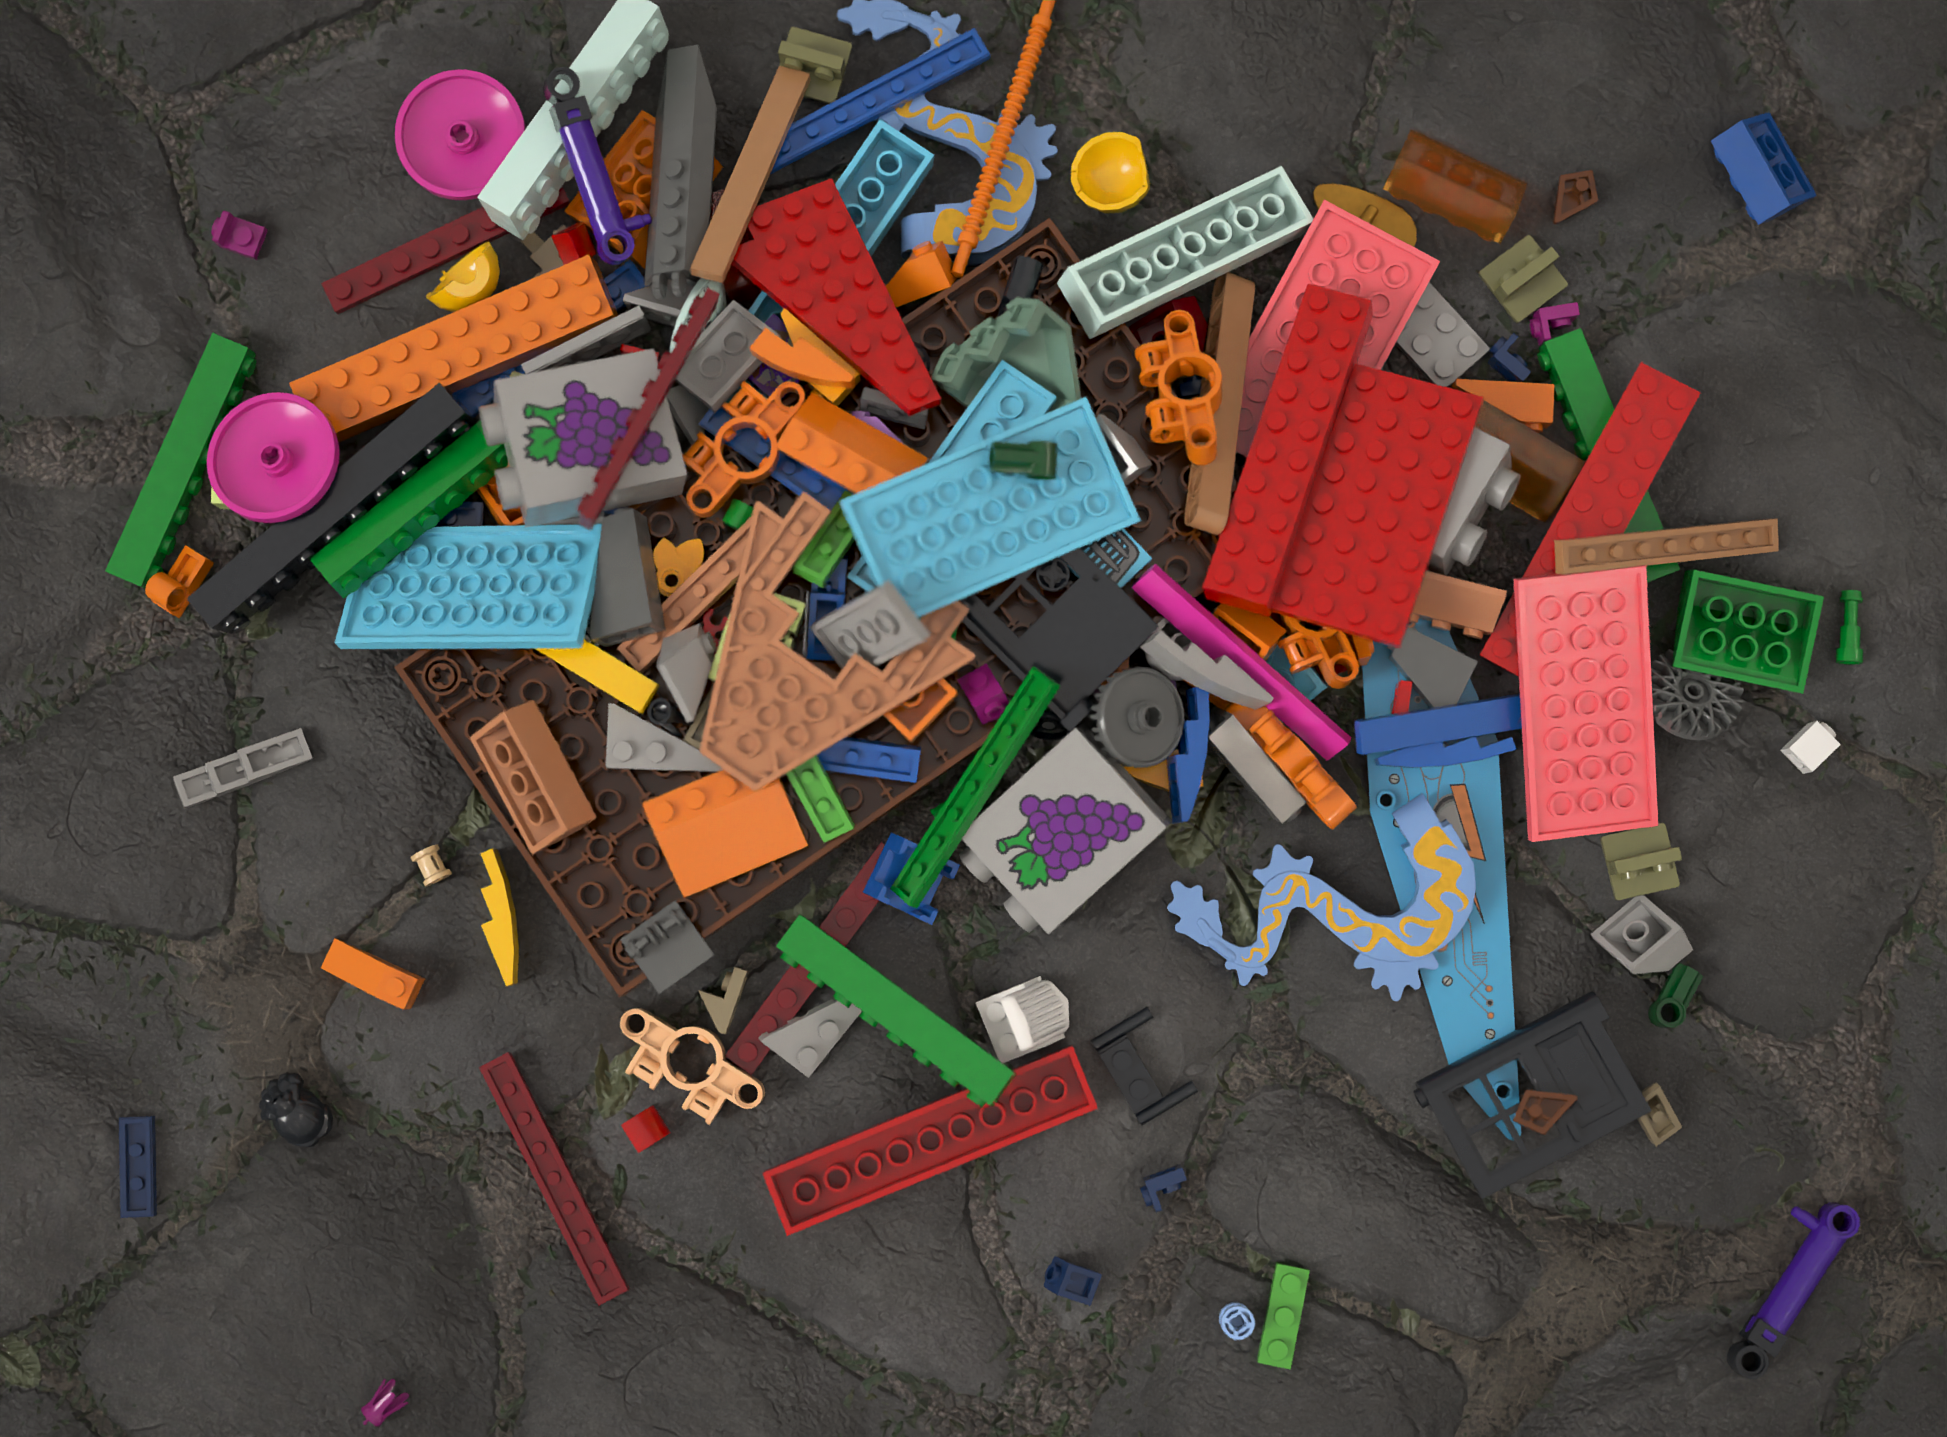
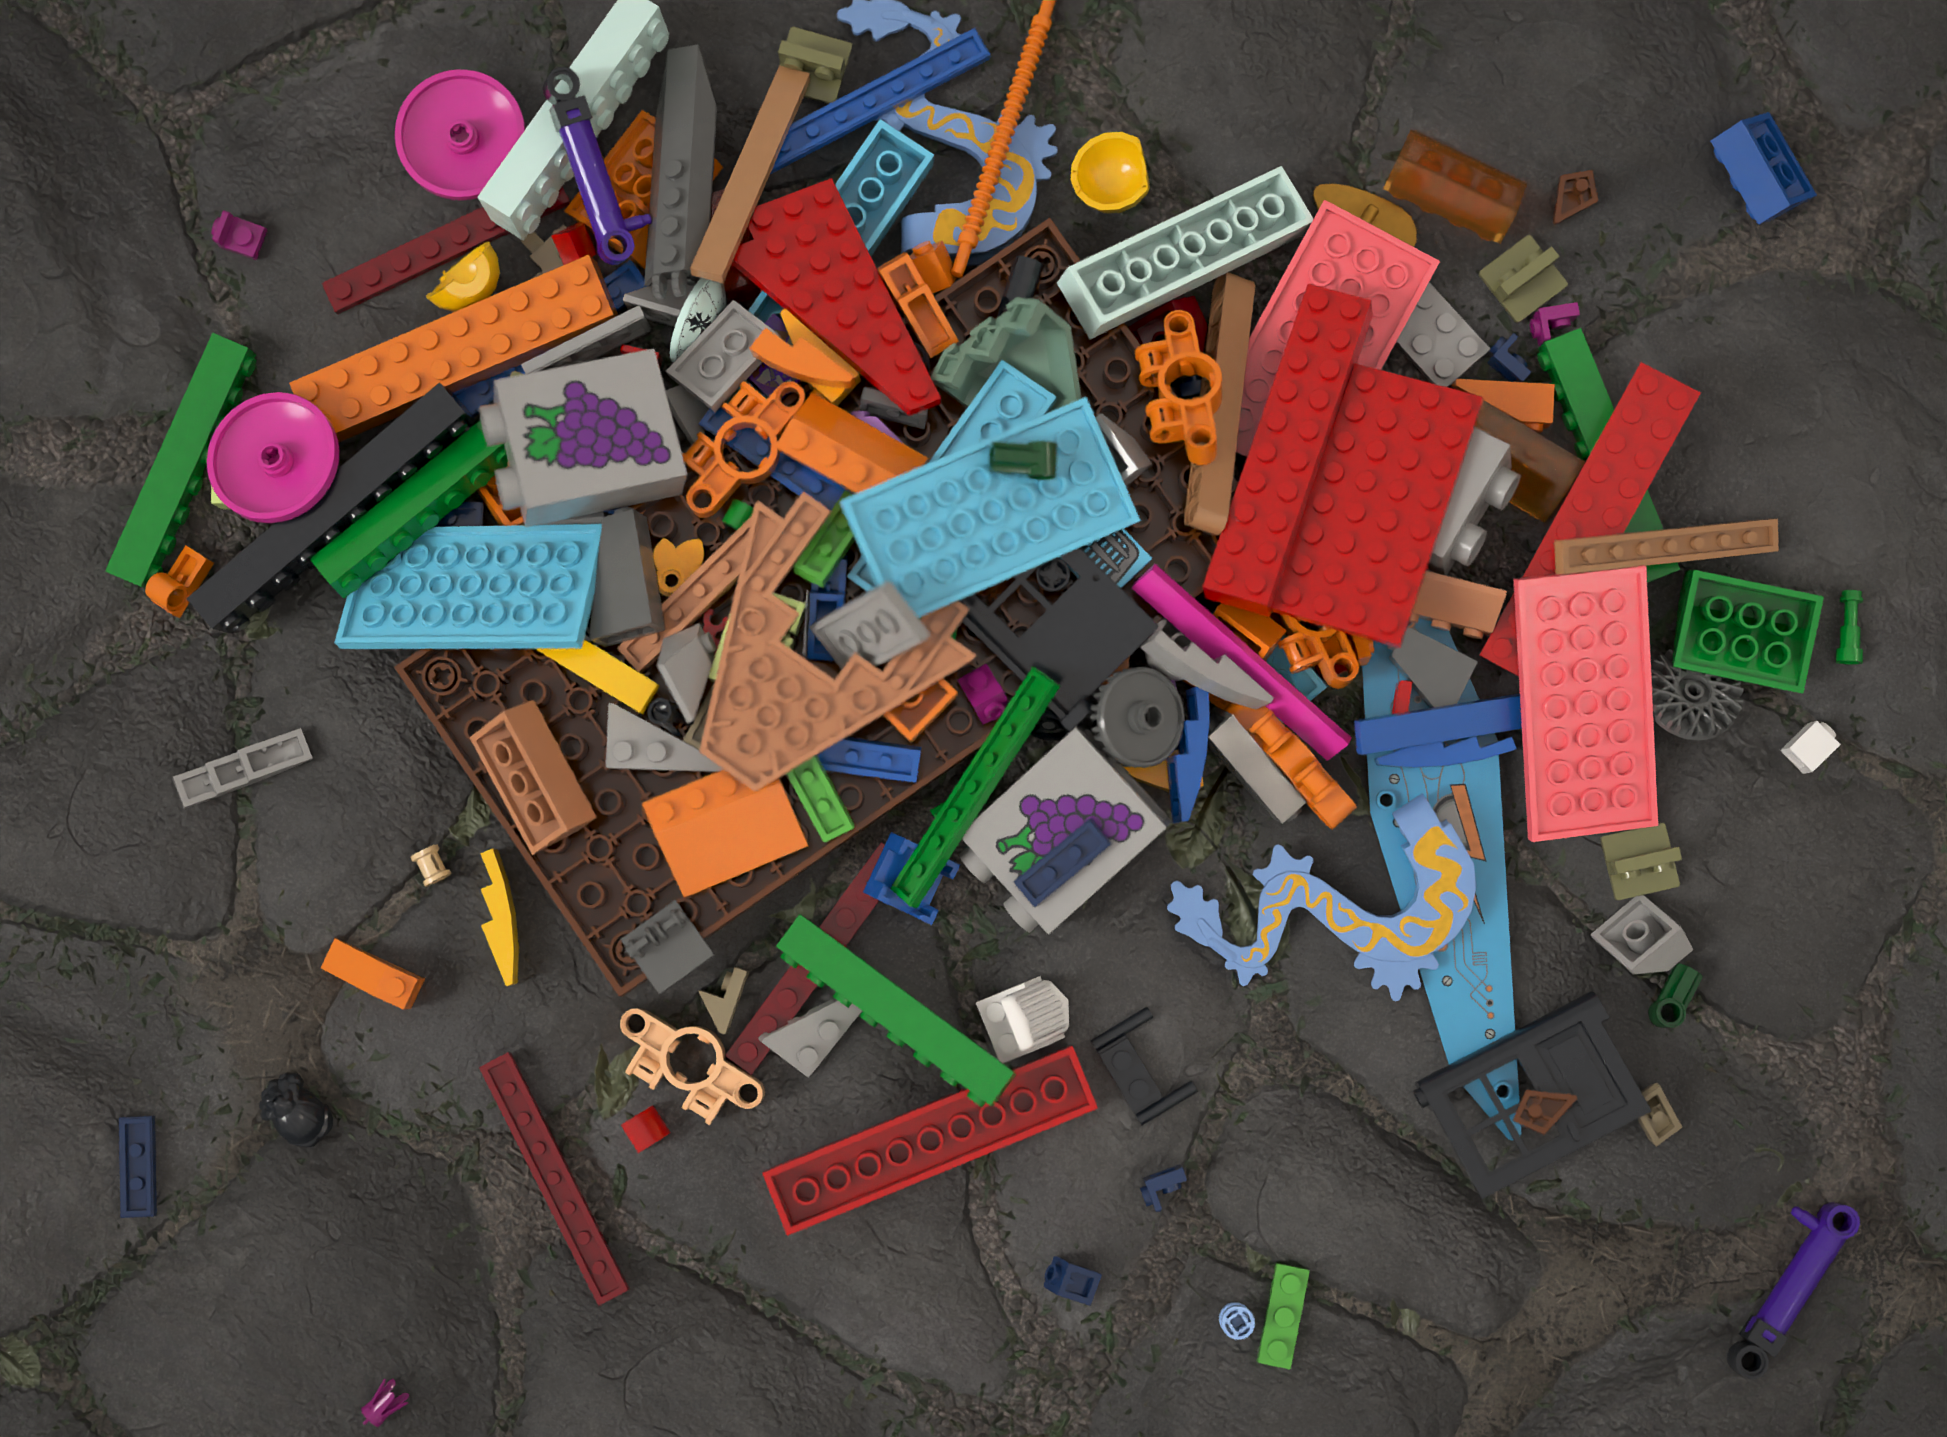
dark red plate [577,288,720,531] -> none
none -> orange slope [877,252,959,358]
none -> dark blue tile [1013,817,1113,908]

